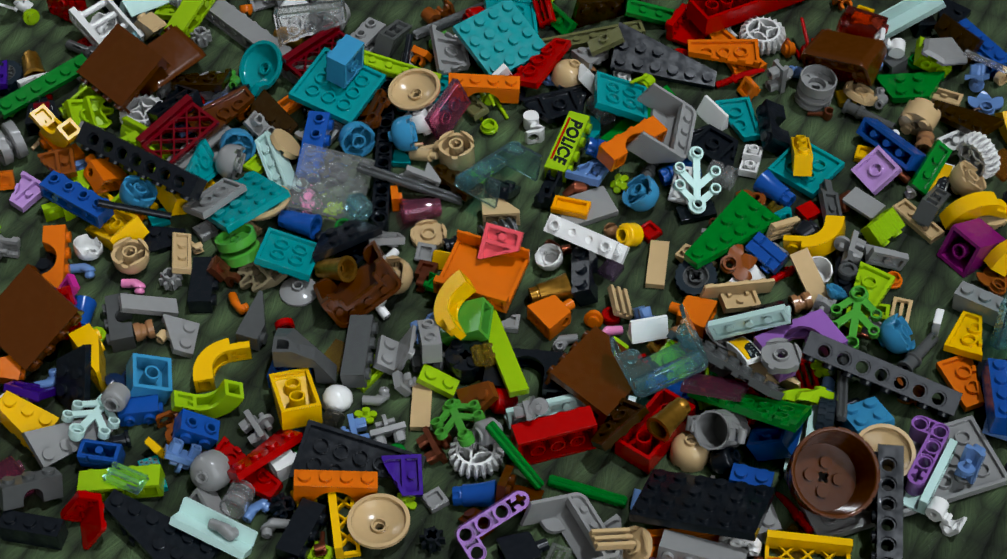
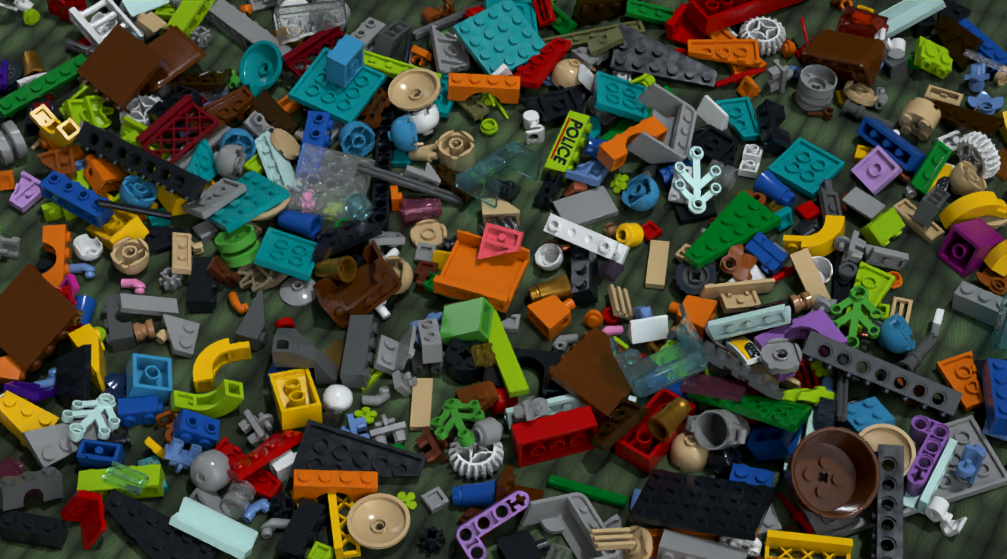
light grey head [101,382,131,412] -> none
light grey arm [208,518,239,541] -> none
copper hand [313,531,327,557] -> none
dark purple wing [381,454,423,497] -> none
lime plate [416,364,460,399] -> none
clear pink tile [424,78,471,140] -> none
yellow arch [434,270,476,341] -> none
green axle [485,421,544,490] -> none
light orange tile [551,195,591,220] -> none
tan tile [765,216,801,241] -> none
yellow slope [791,135,813,177] -> none
dark azure animal [826,283,847,301] -> none
green wing [875,71,945,103] -> none
medium nougat wheel [915,130,935,155] -> none
light grey tile [921,37,968,66] -> none
yellow wing [943,310,983,362] -> none

